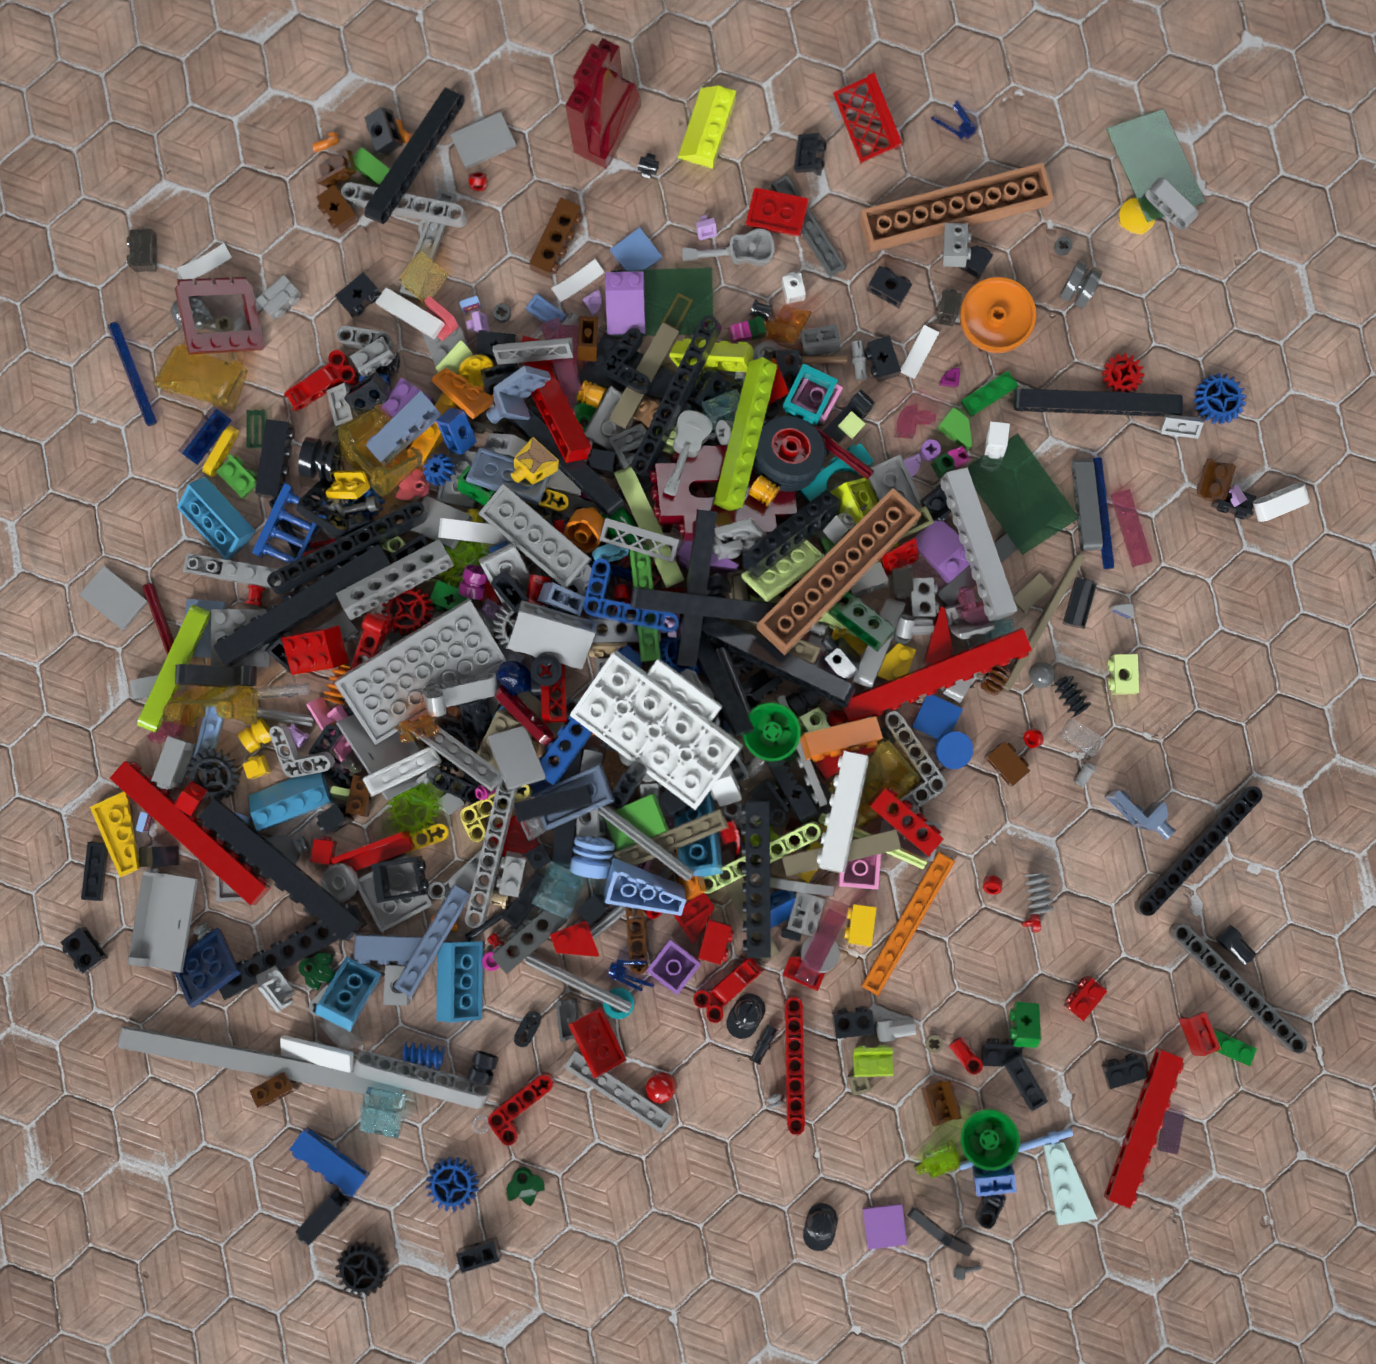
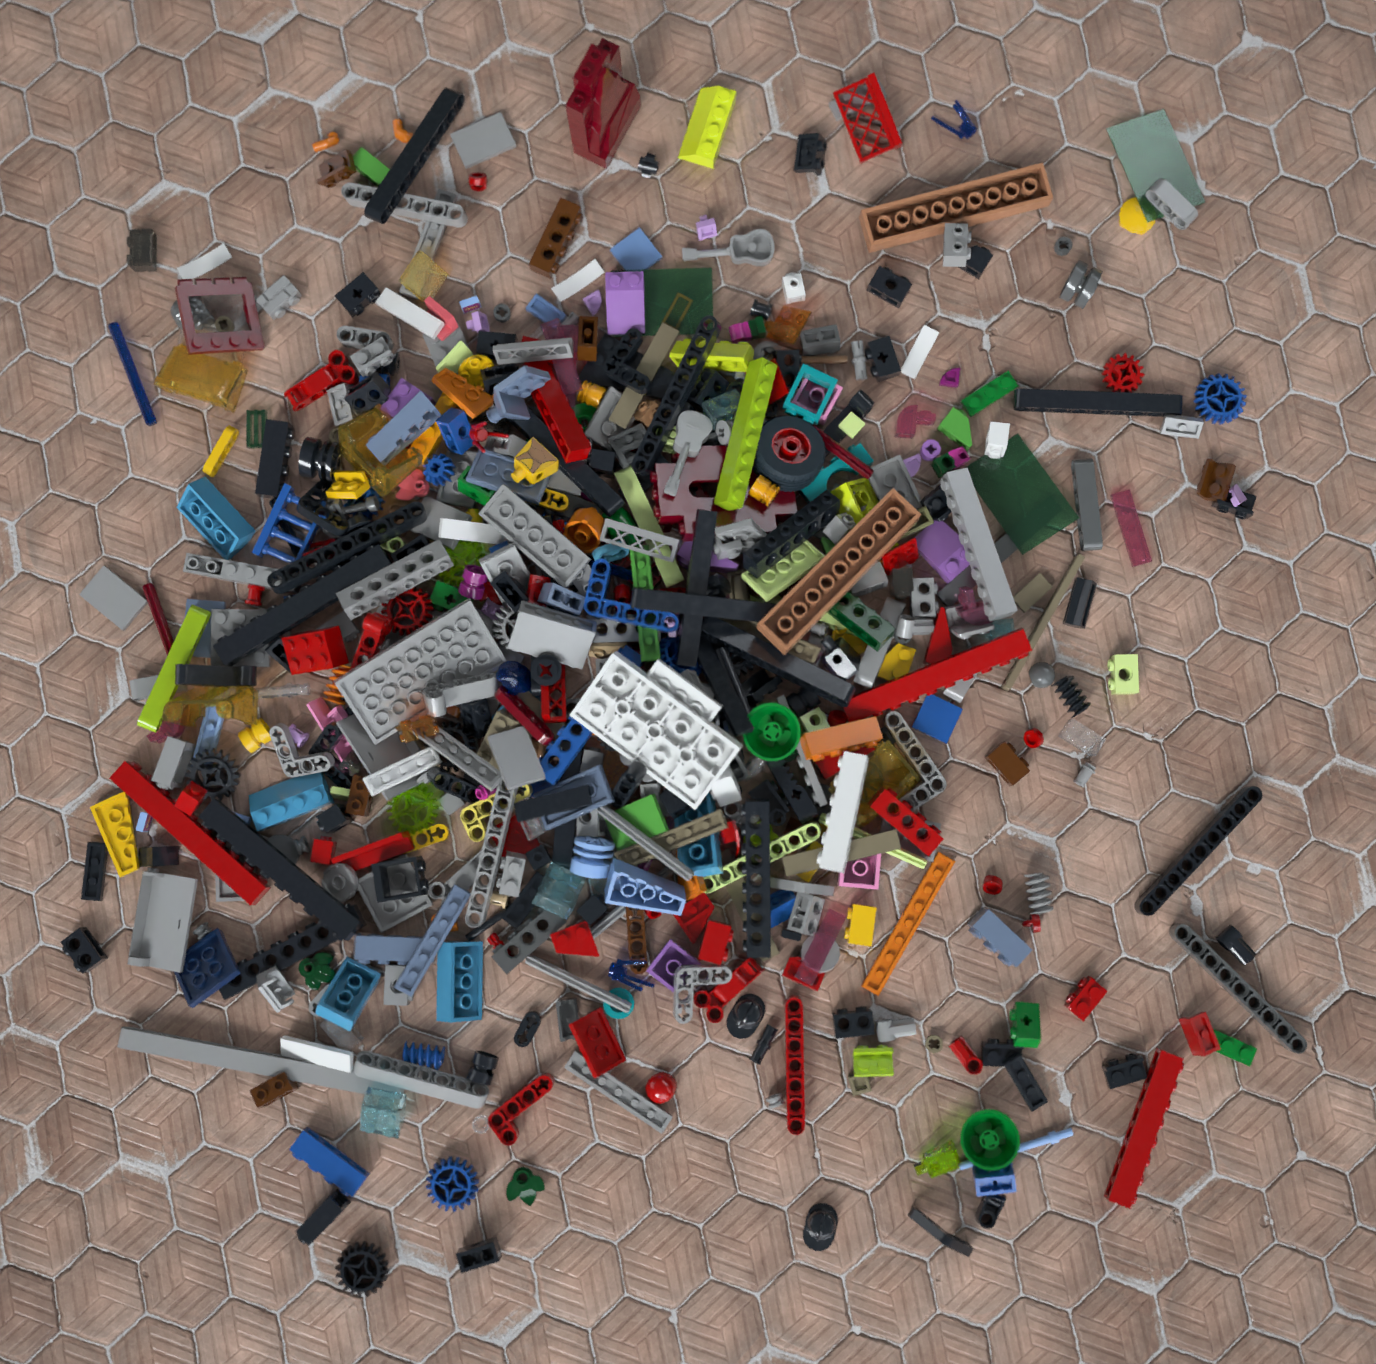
clear blue brick [178,406,232,465] -> none
bright green bracket [216,454,257,499] -> none
light grey axle [239,705,315,726] -> none
yellow brick [243,755,272,779] -> none
reddish brown brick [316,184,359,233] -> none
black brick [364,107,404,155] -> none
dark pink tile [482,951,500,971] -> none
red plate [745,187,809,237] -> none
dark grey tile [771,175,846,278] -> none
medium lavender tile [862,1203,907,1250] -> none
reddish brown bracket [921,1080,962,1126] -> none
clear smoke brick [934,289,962,327] -> none
blue tile [935,731,973,769] -> none
dark grey hand [954,1265,982,1280] -> none
orange dish [960,277,1036,353] -> none
reddish brown gear [981,664,1010,696] -> none
light aqua wing [1043,1141,1097,1225] -> none
clear blue axle [1093,457,1115,570] -> none
sand blue plate [1104,790,1176,840] -> none
light grey slope [1109,603,1134,619] -> none
clear purple tile [1157,1111,1185,1155] -> none
white beam [1253,483,1310,522] -> none
none -> red plant [469,421,509,453]
none -> light grey beam [673,964,732,1024]
none -> sand blue brick [967,907,1032,967]

